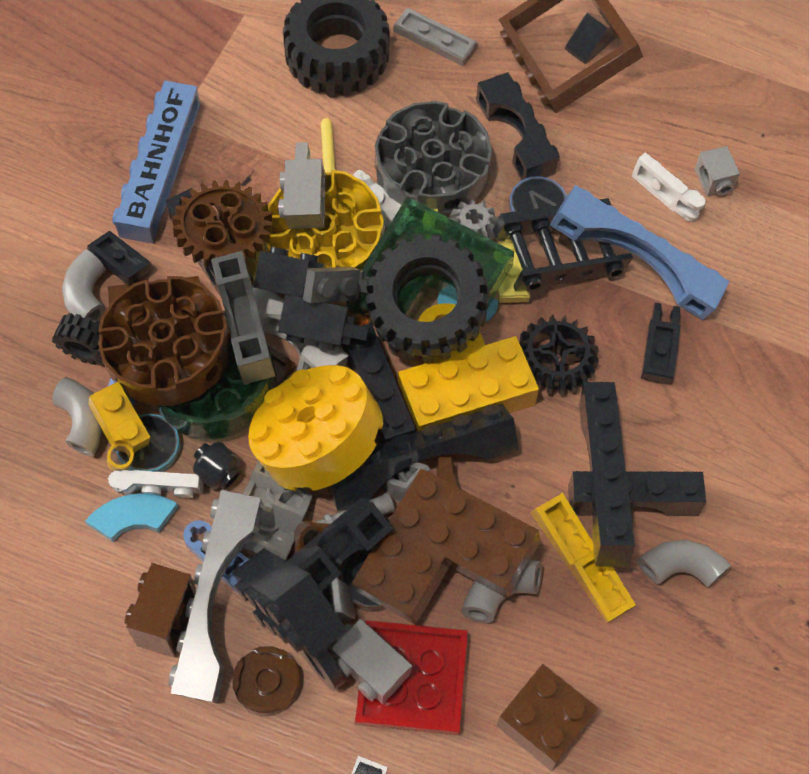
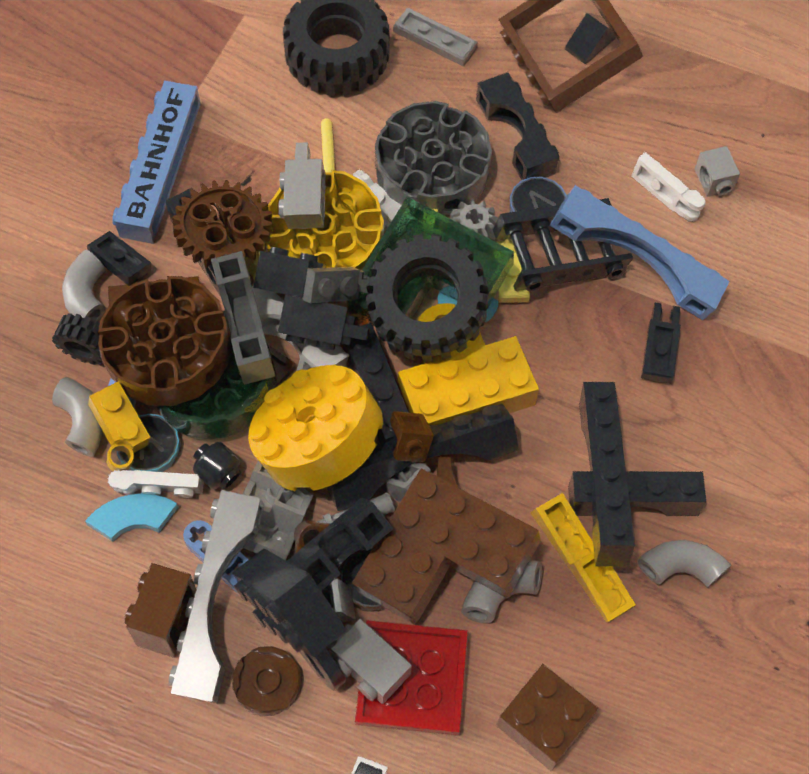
black gear [519,314,599,396] -> none
none -> reddish brown bracket [390,411,434,462]

